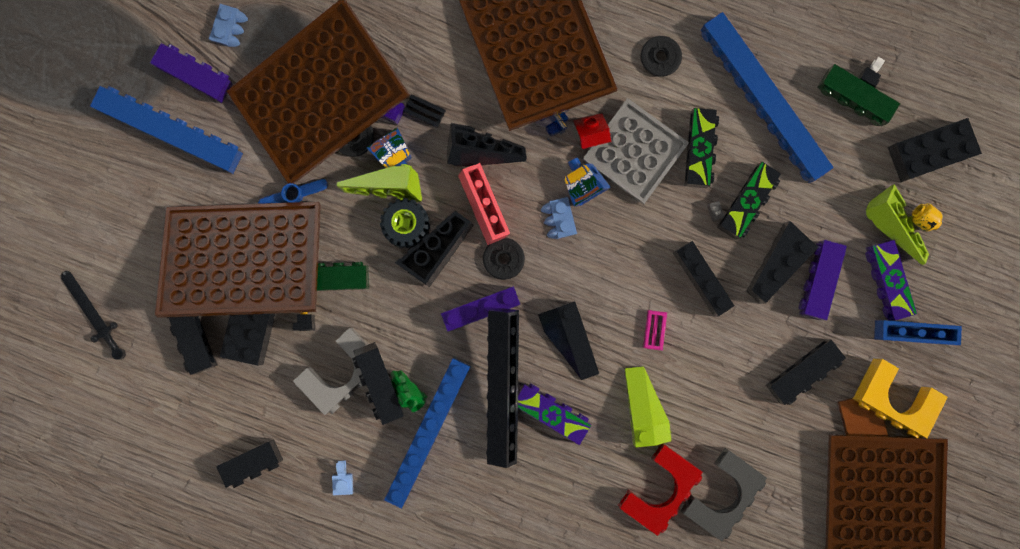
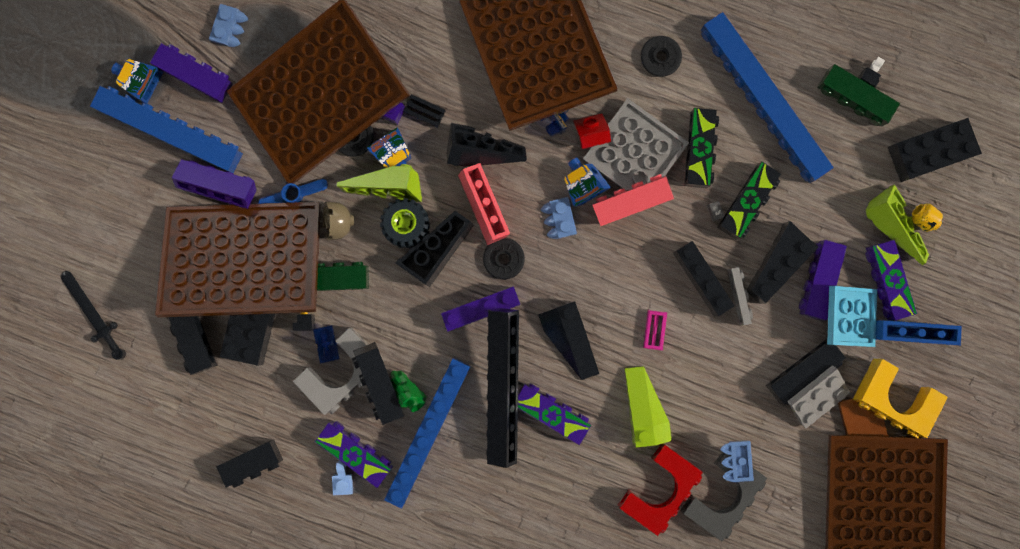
none -> torso [111,59,163,104]
none -> dark purple brick [172,159,257,209]
none -> clear blue hips [313,325,340,364]
none -> dark purple brick [315,421,393,488]
none -> dark tan cylinder [323,202,354,240]
none -> coral brick [593,174,674,226]
none -> medium blue plate [720,440,754,482]
none -> light grey plate [727,267,753,325]
none -> light grey plate [787,365,850,429]
none -> medium azure plate [827,286,877,347]

